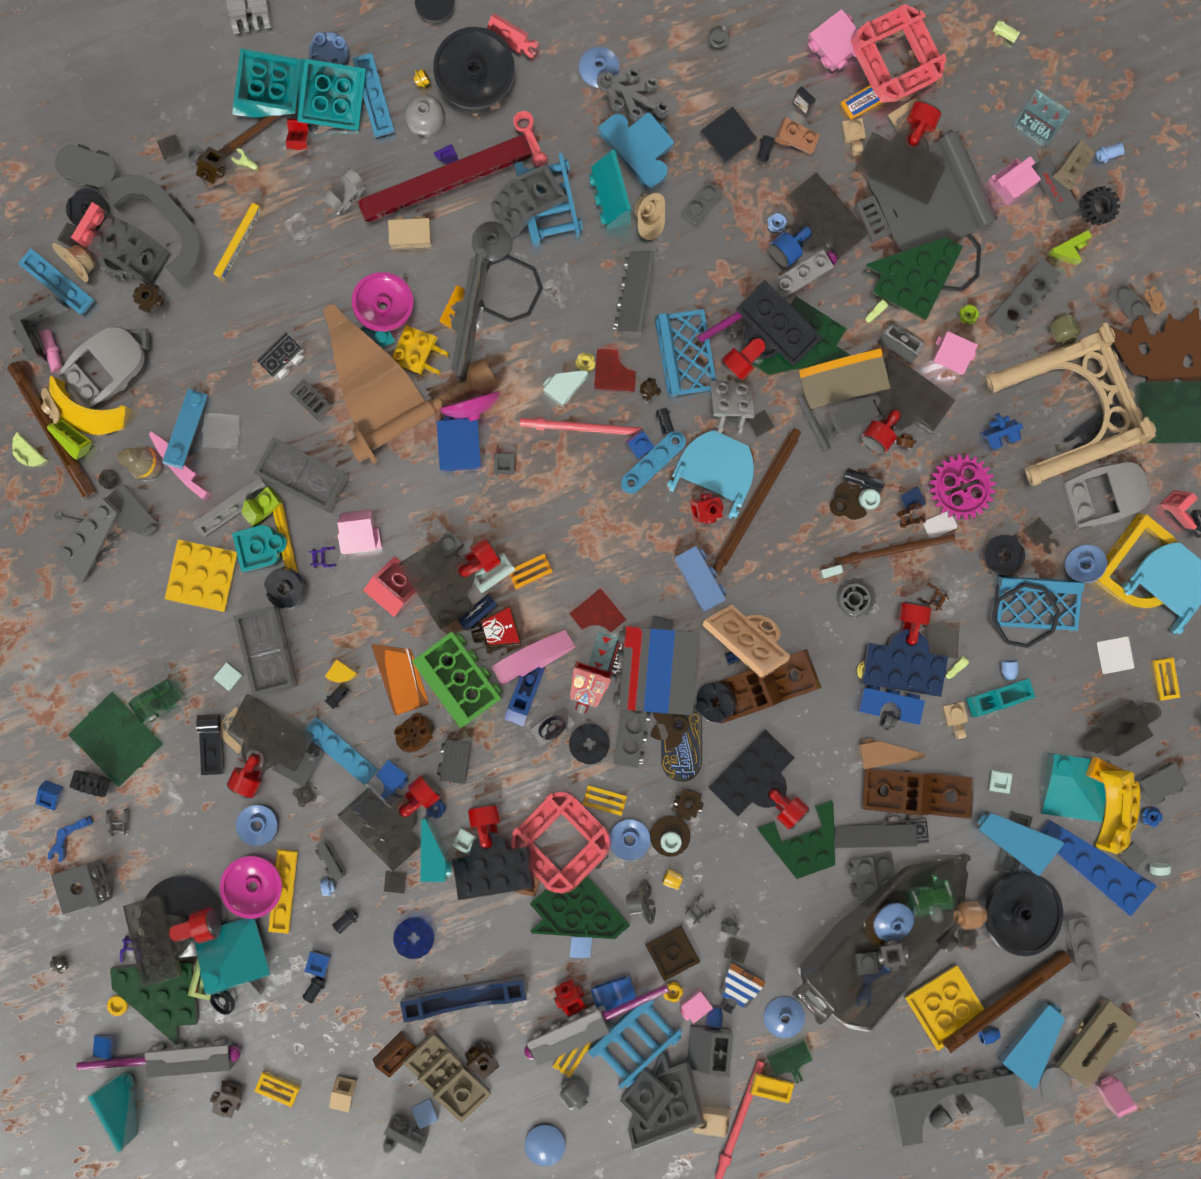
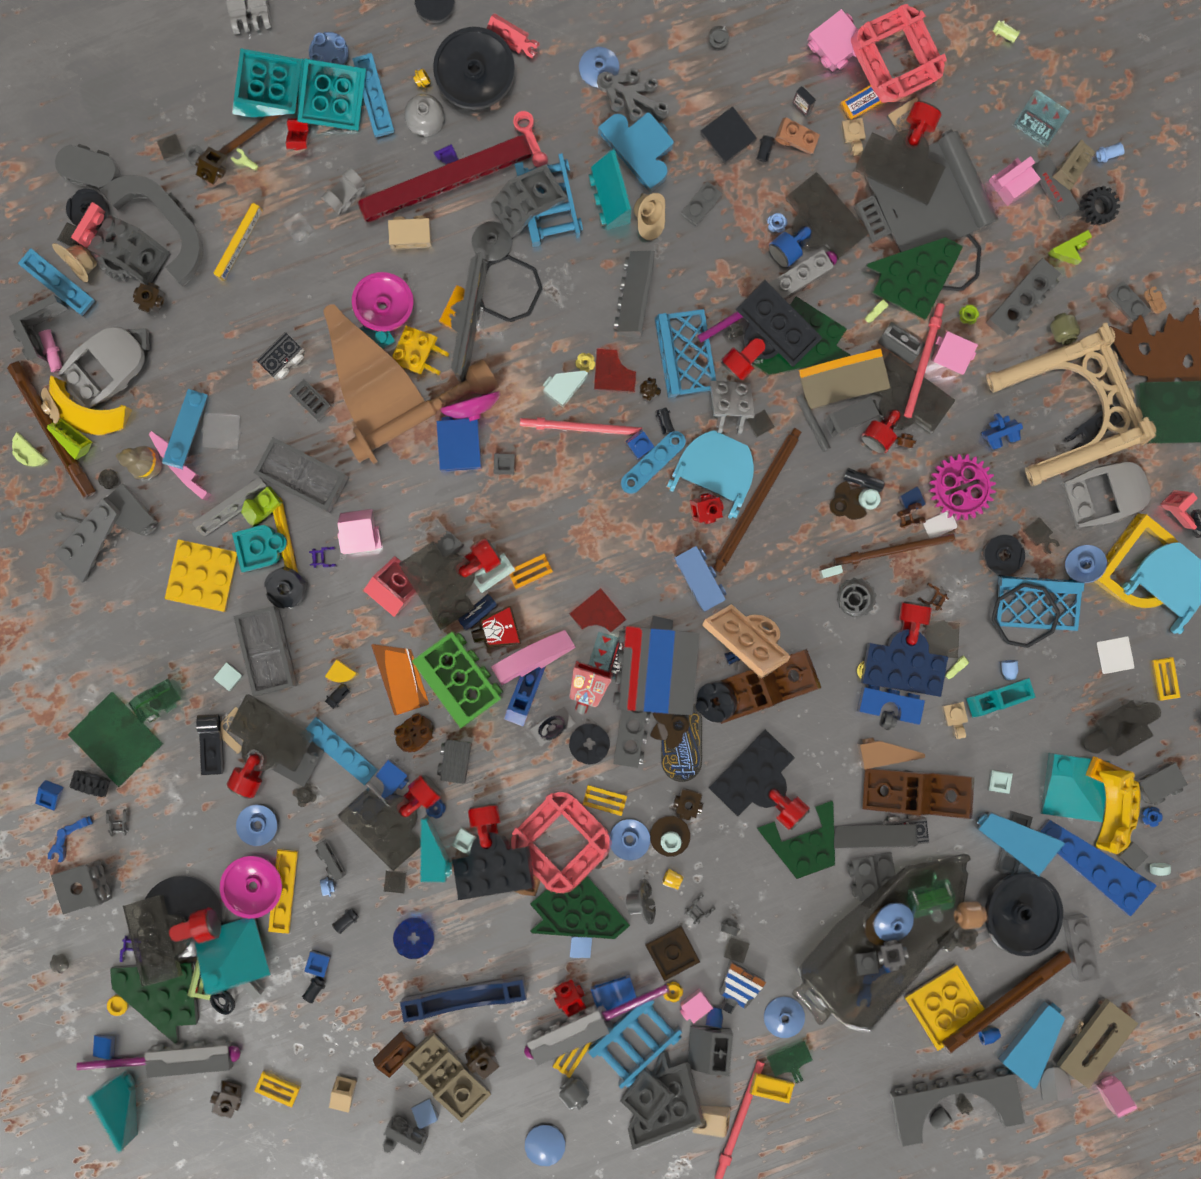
none -> coral bar [904,303,945,418]

